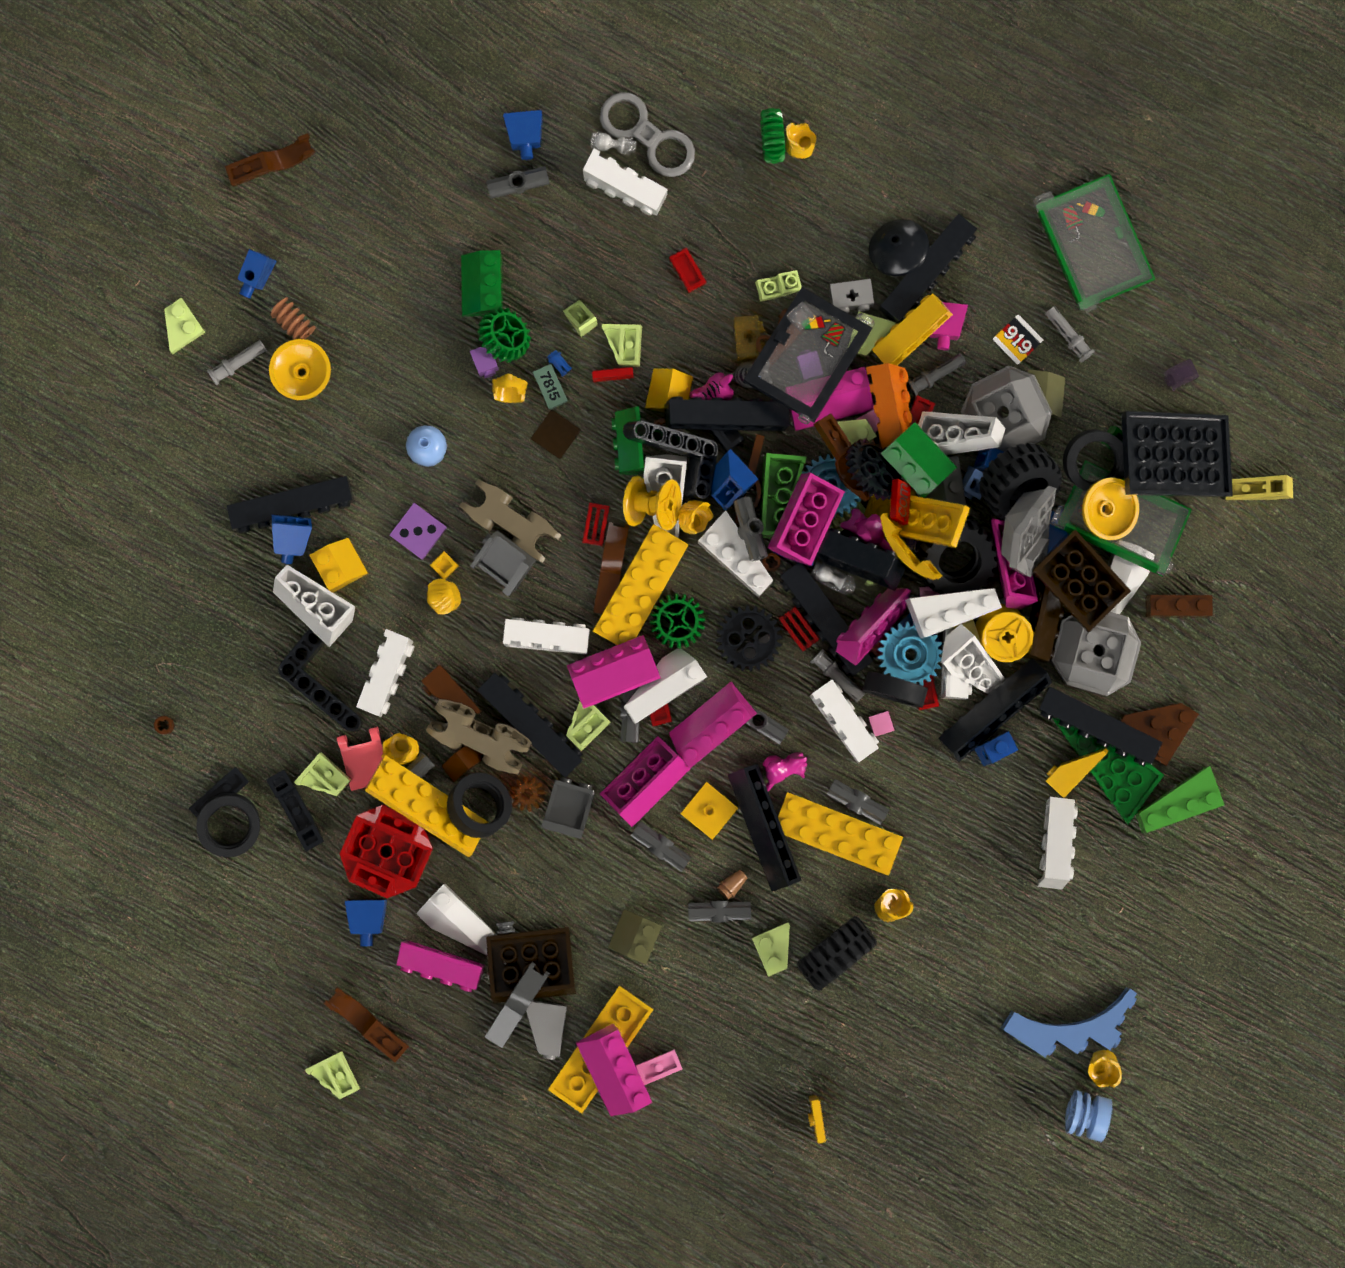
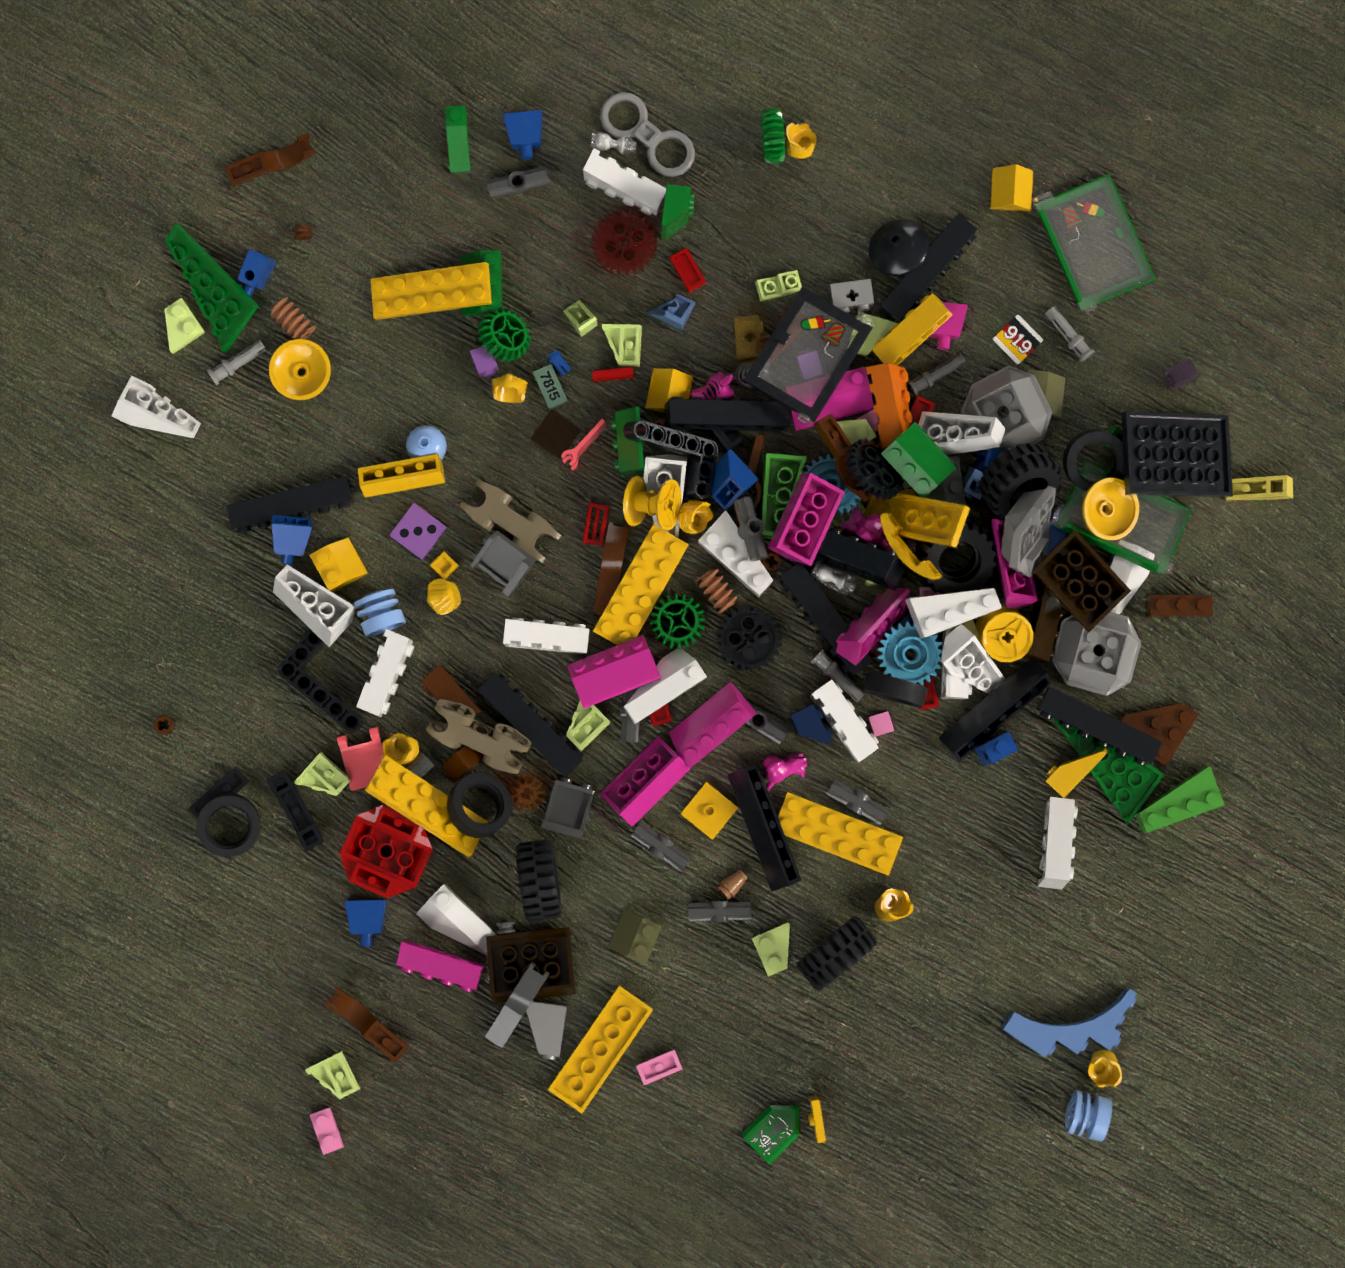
dark pink slope [576,1024,652,1116] -> none
red tile [778,607,820,652] -> none
clear plate [786,302,816,331] -> none
red tile [890,479,911,525] -> none
none -> white wedge [112,376,201,438]
none -> green wing [165,224,259,352]
none -> reddish brown bush [293,226,312,240]
none -> bright pink plate [310,1107,344,1155]
none -> light blue wheel [353,589,406,637]
none -> yellow brick [358,454,445,498]
none -> yellow plate [371,262,492,320]
none -> green slope [445,106,471,173]
none -> black tyre [516,839,562,922]
none -> coral flag [561,419,606,471]
none -> clear red gear [592,210,657,277]
none -> medium blue slope [647,294,696,331]
none -> green slope [662,184,695,240]
none -> nougat piece [695,568,737,615]
none -> green tile [740,1105,800,1165]
none -> dark blue slope [789,705,833,745]
none -> yellow slope [990,164,1033,212]

